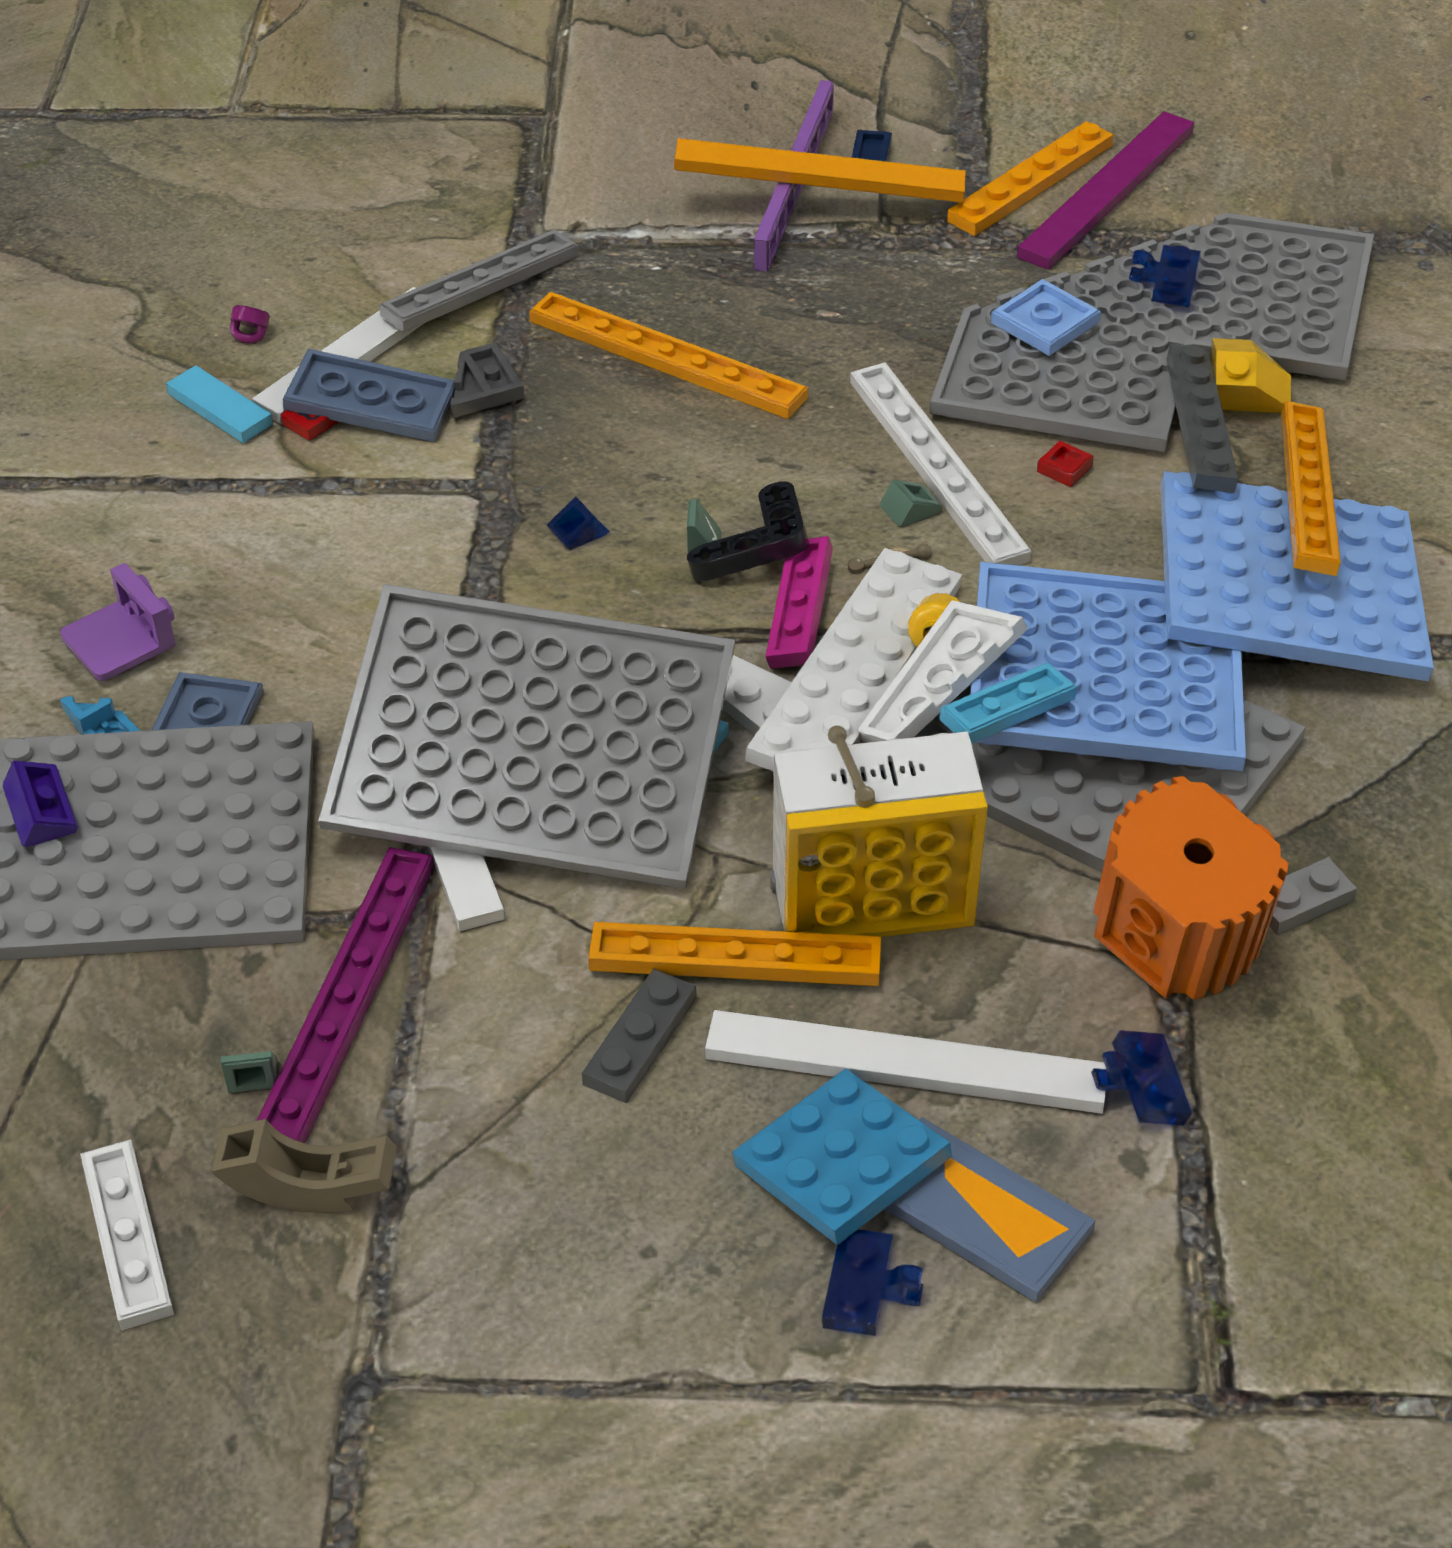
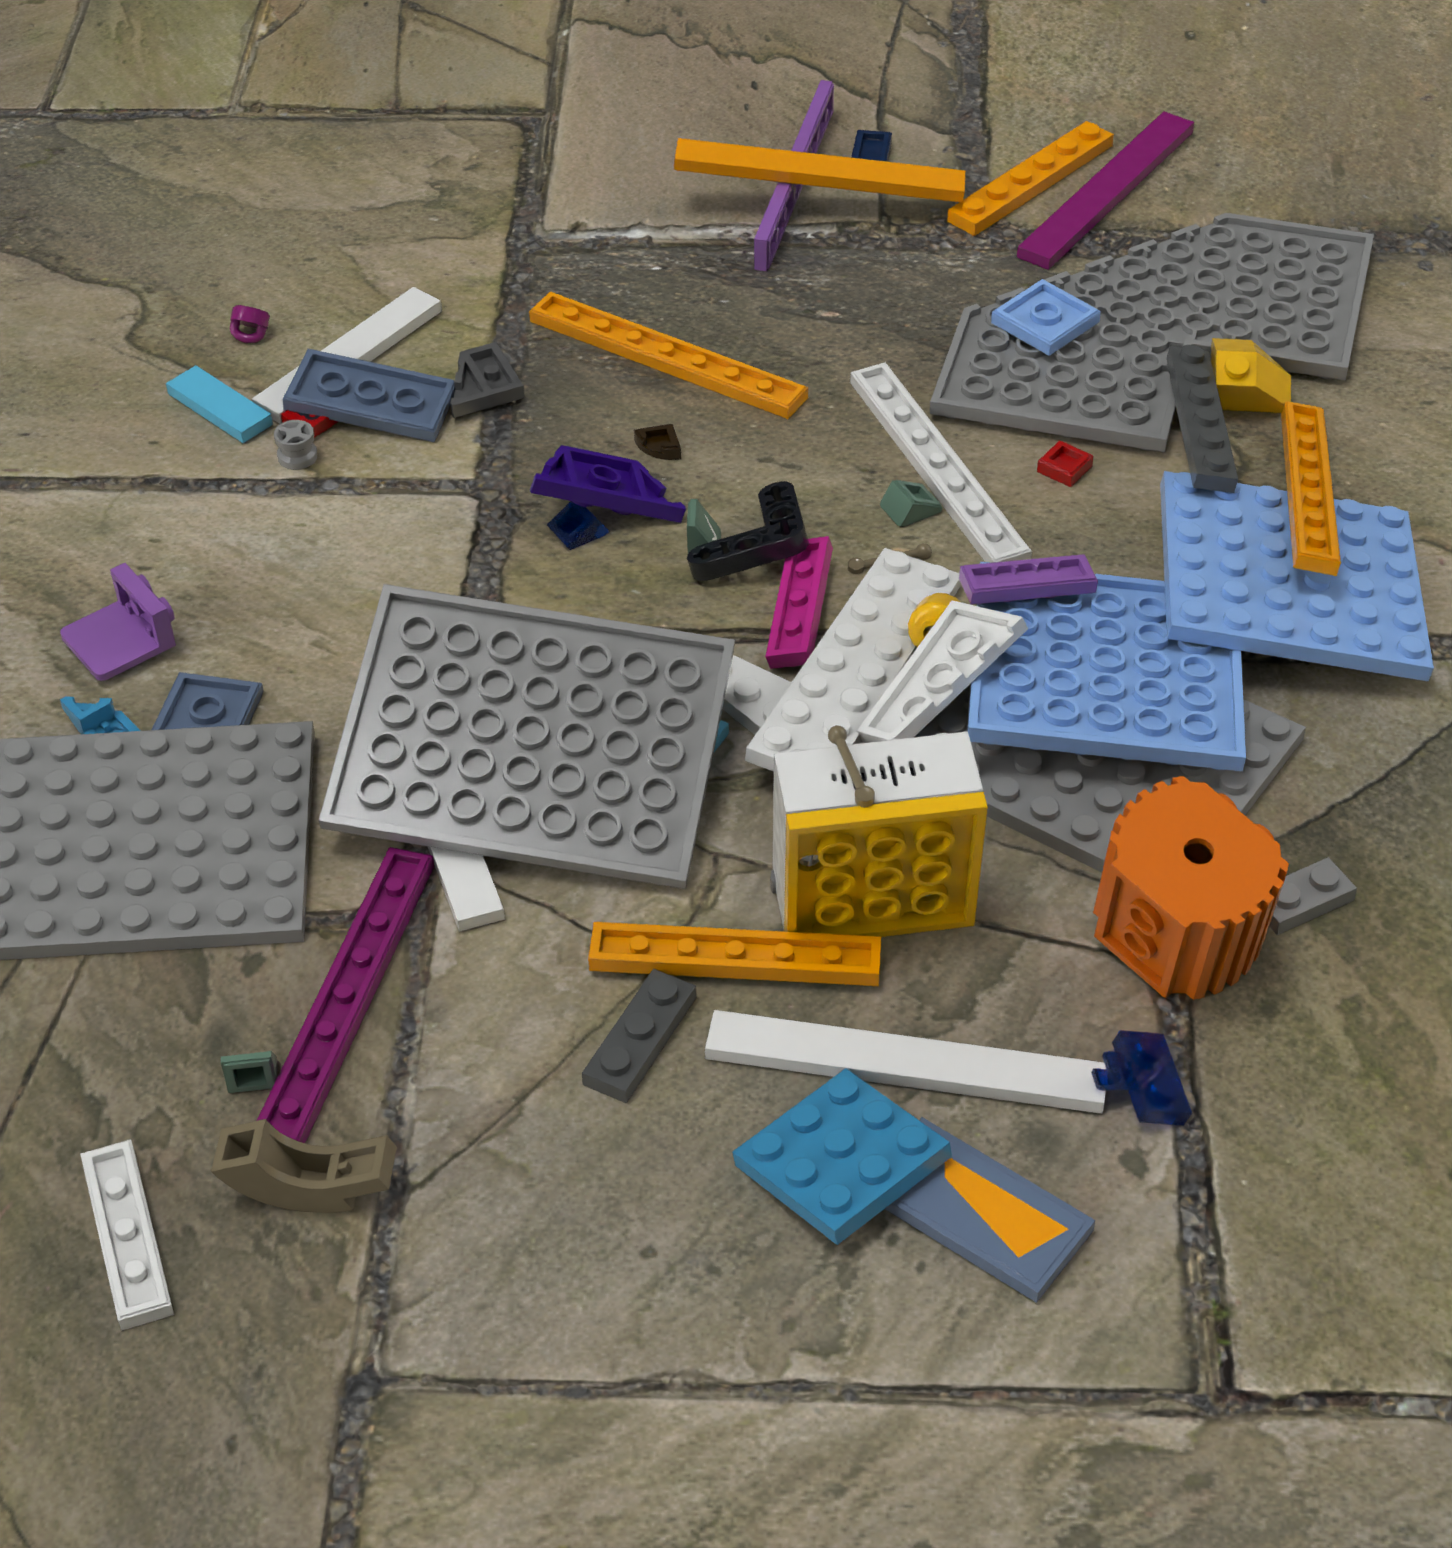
dark purple slope [3,761,78,847] -> none
light grey tile [380,229,578,332] -> none
clear blue plate [822,1229,924,1336] -> none
medium azure tile [939,662,1077,744] -> none
clear blue plate [1129,245,1201,308] -> none
none -> light grey wheel [274,420,317,470]
none -> dark purple wing [530,445,686,523]
none -> dark brown tile [634,424,681,460]
none -> medium lavender plate [959,554,1098,605]

